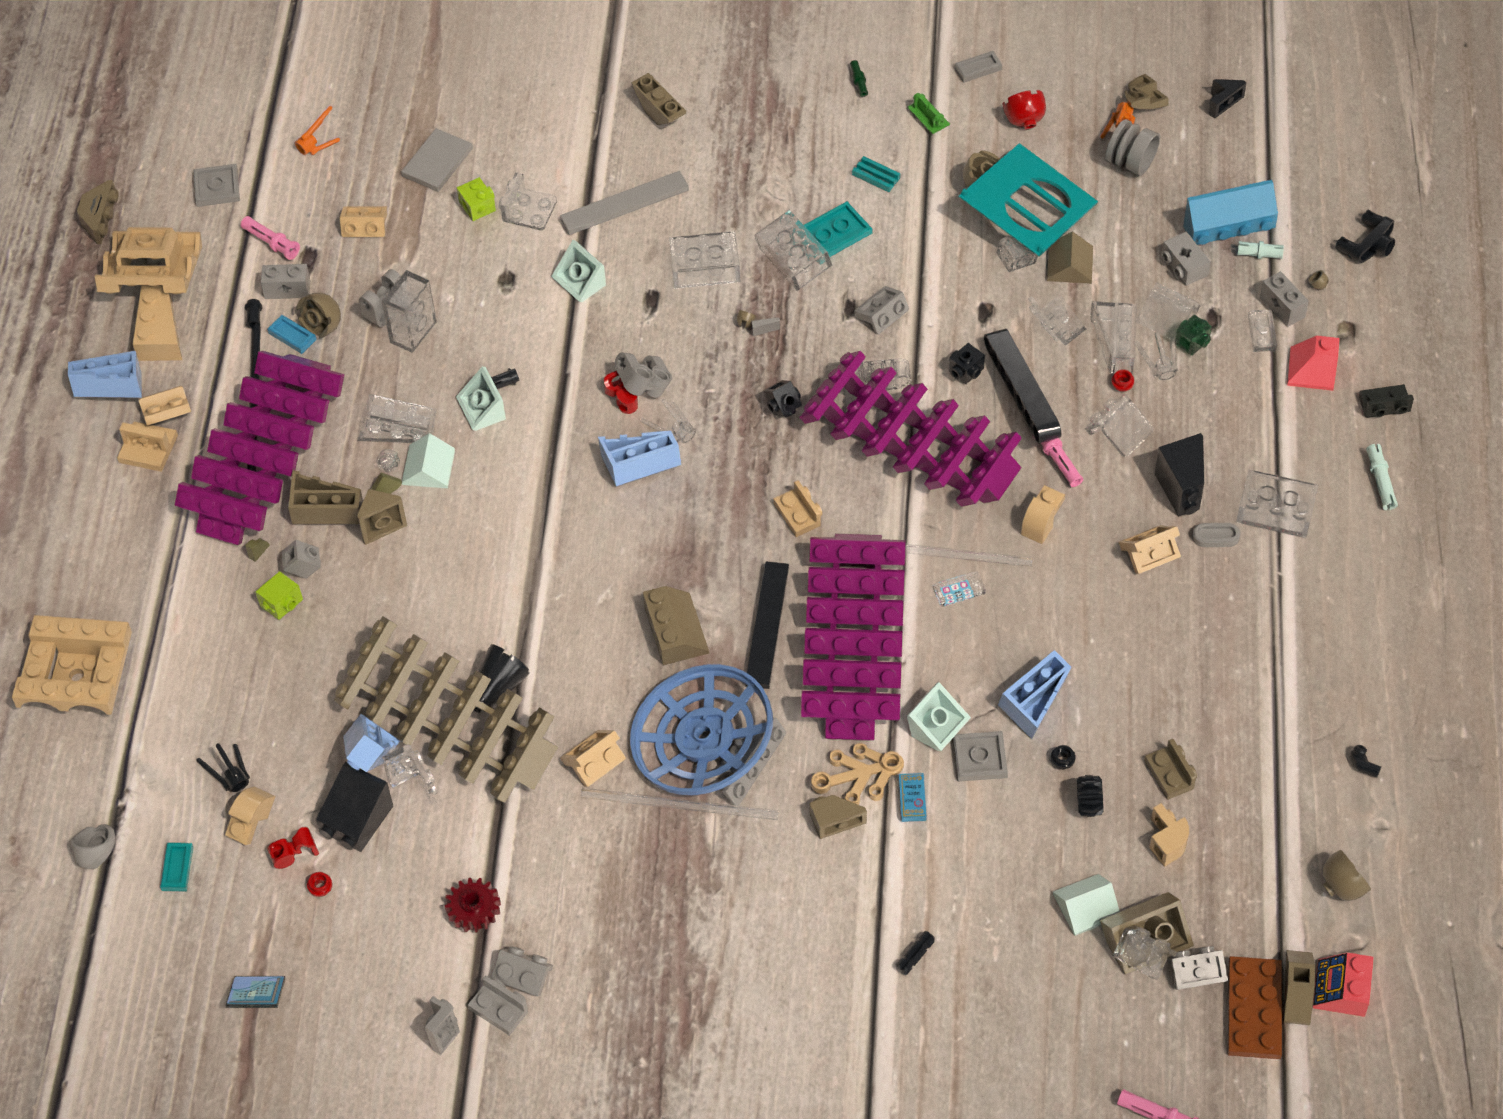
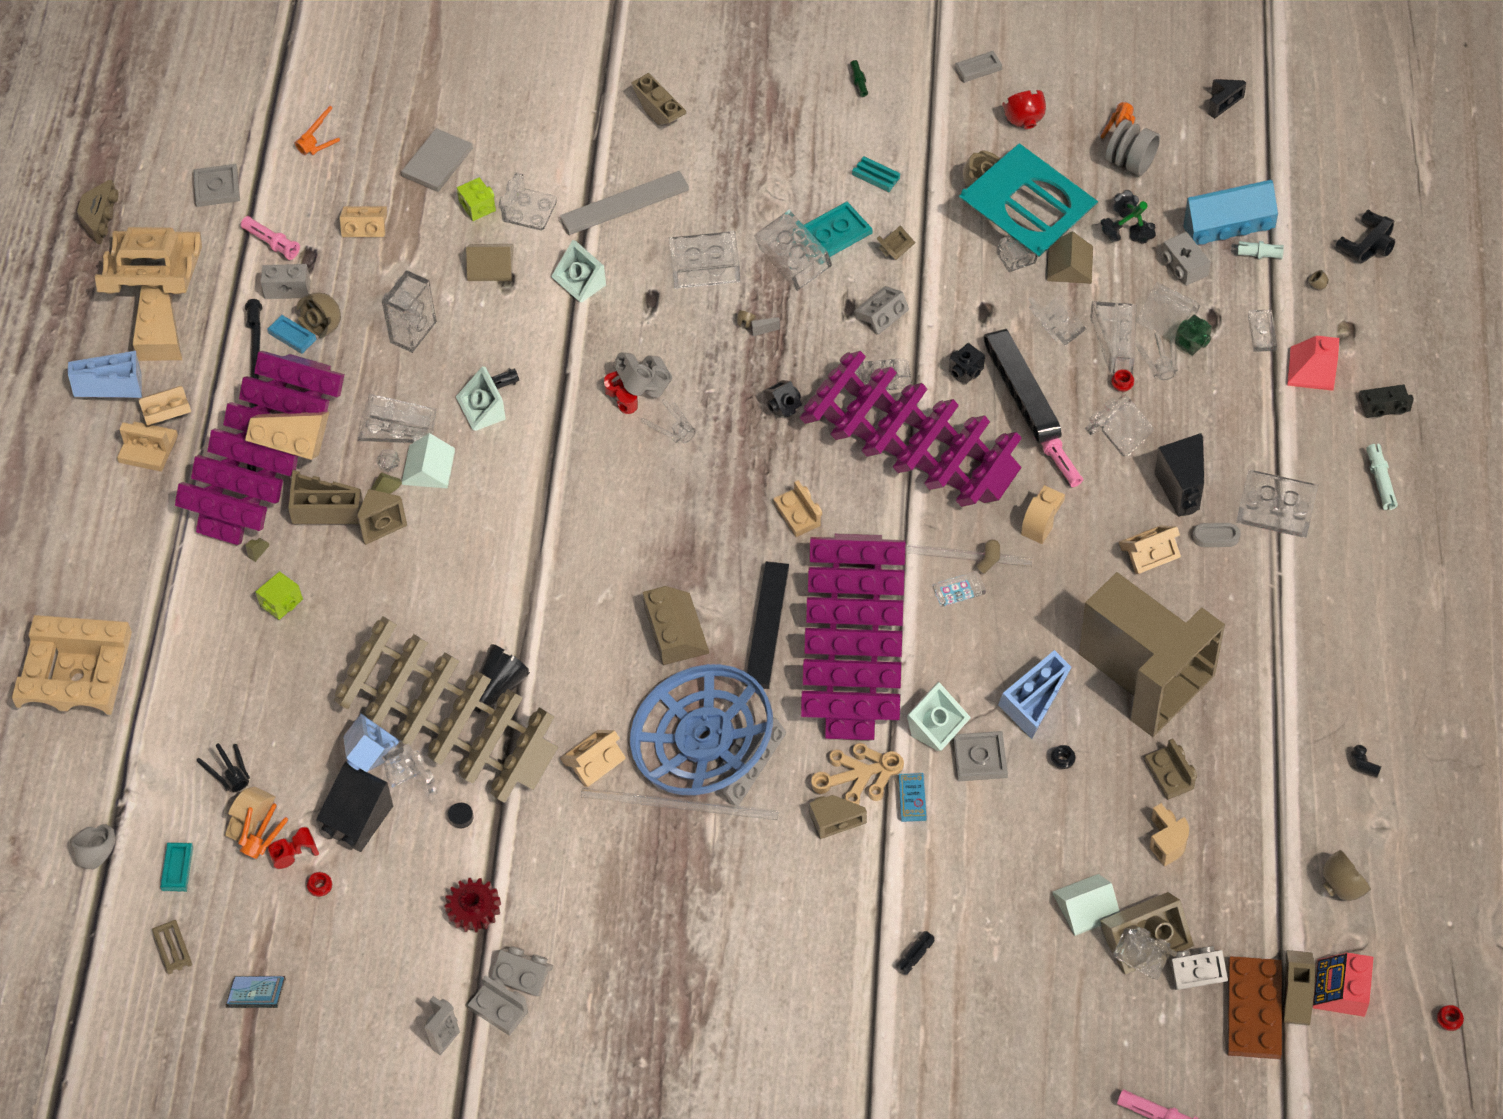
light grey brick [282,540,321,579] -> none
light grey piece [359,269,407,327] -> none
light blue wedge [598,430,681,486] -> none
bright green hinge [908,93,950,134] -> none
black gear [1077,775,1104,817] -> none
dark tan brick [1125,74,1169,109] -> none
light grey brick [1260,271,1309,327] -> none
none -> dark tan tile [152,920,193,975]
none -> orange plant [238,803,288,859]
none -> tan wedge [245,412,329,460]
none -> black tile [448,802,474,829]
none -> dark tan slope [466,244,514,281]
none -> dark tan bracket [876,225,916,260]
none -> dark tan arm [976,539,1000,574]
none -> dark tan piece [1079,572,1225,737]
none -> black plant [1101,190,1156,244]
none -> red plate [1437,1005,1464,1031]

